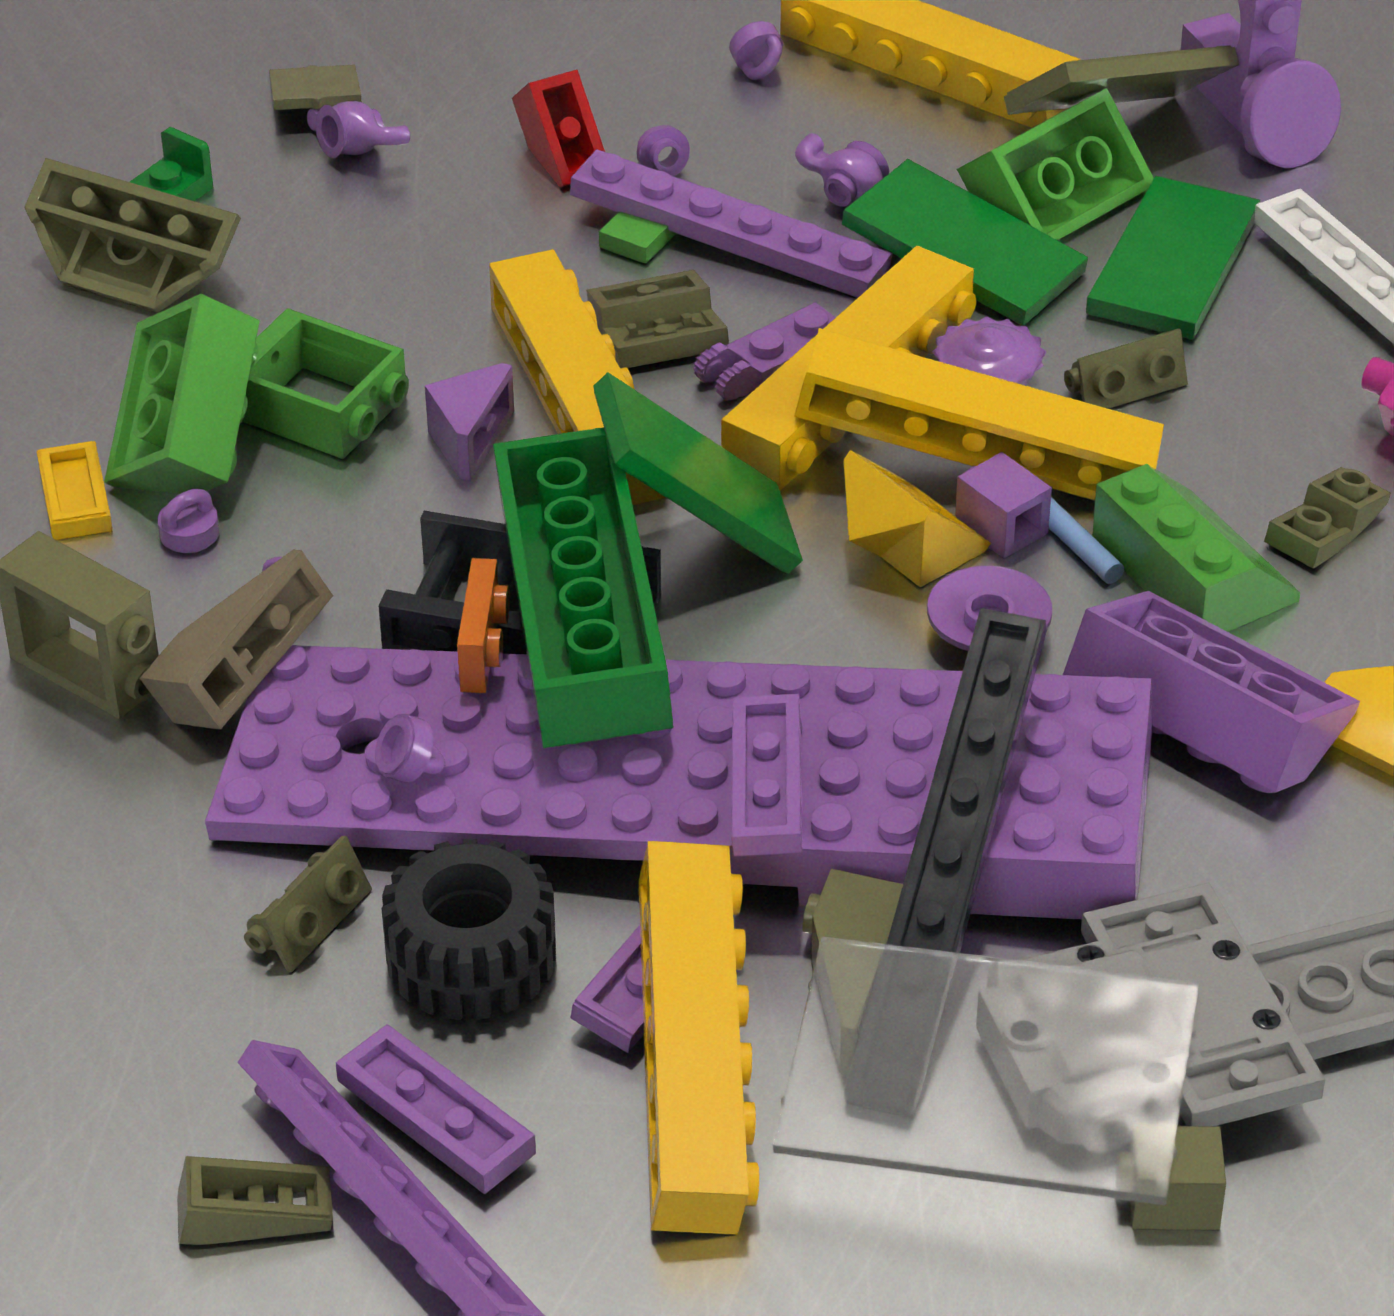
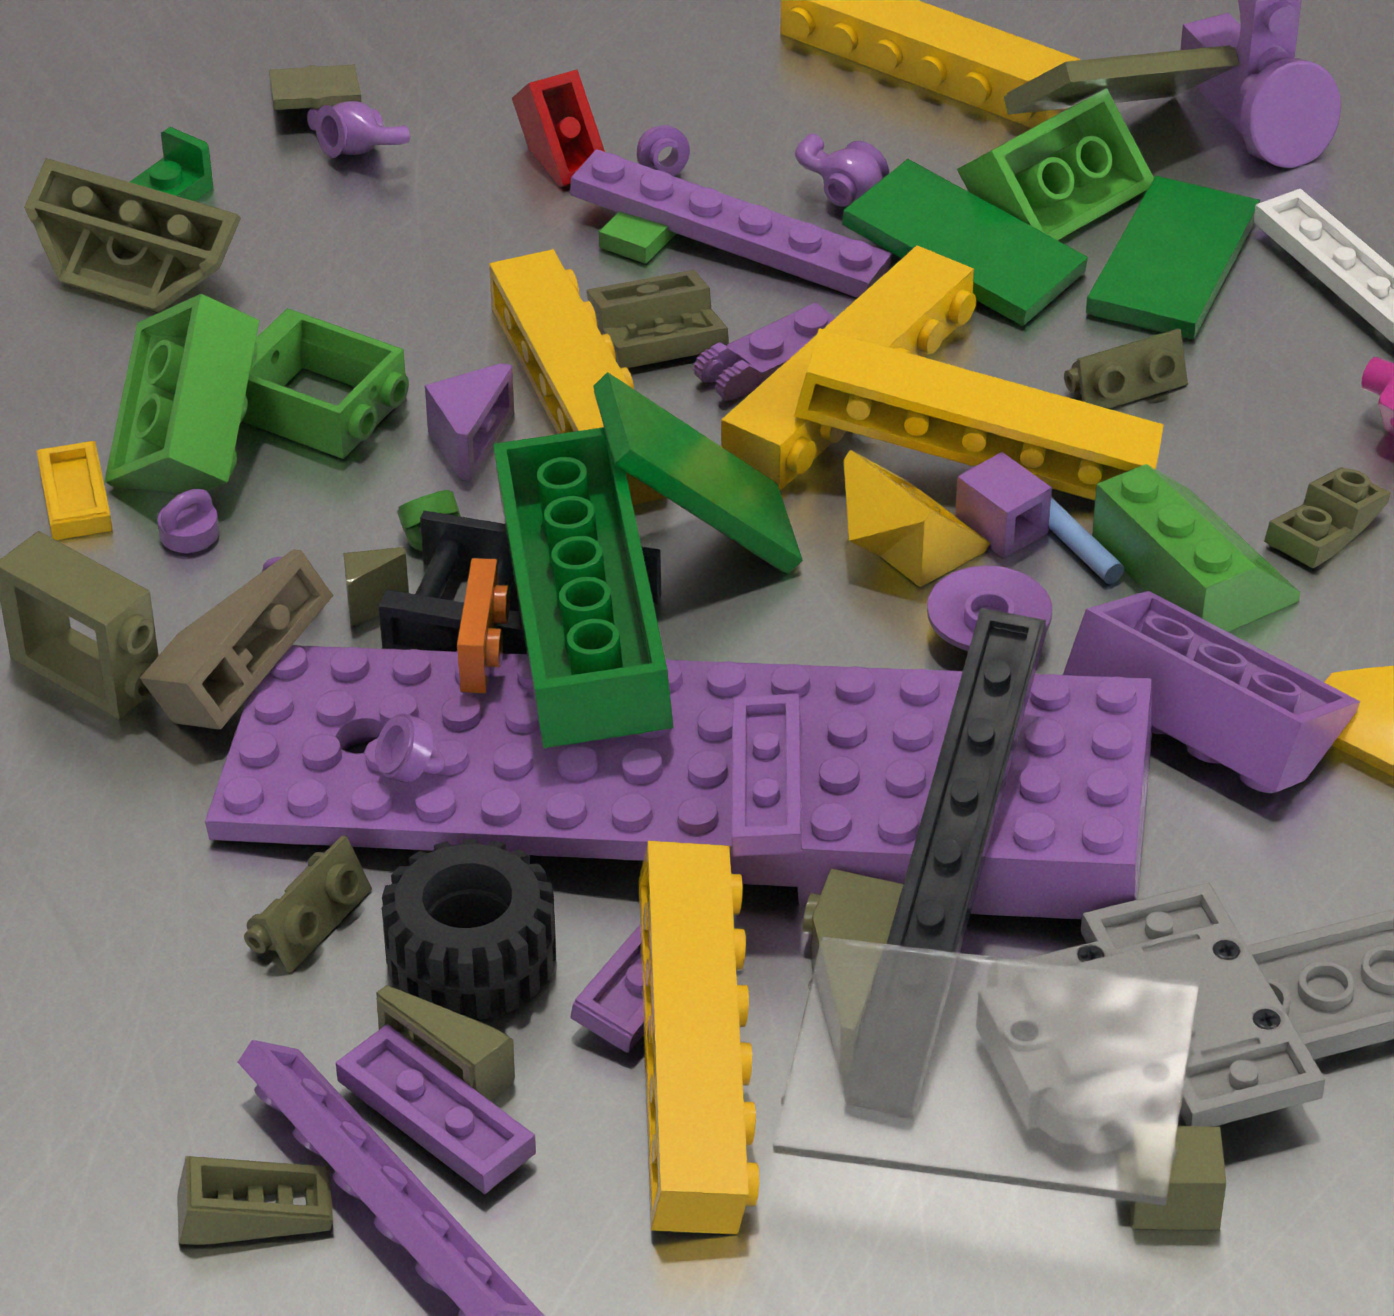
medium lavender tile [729,21,784,80] -> none
medium lavender piece [932,316,1047,386] -> none
none -> olive slope [343,547,409,626]
none -> olive slope [376,985,515,1101]
none -> bright green tile [397,490,461,551]

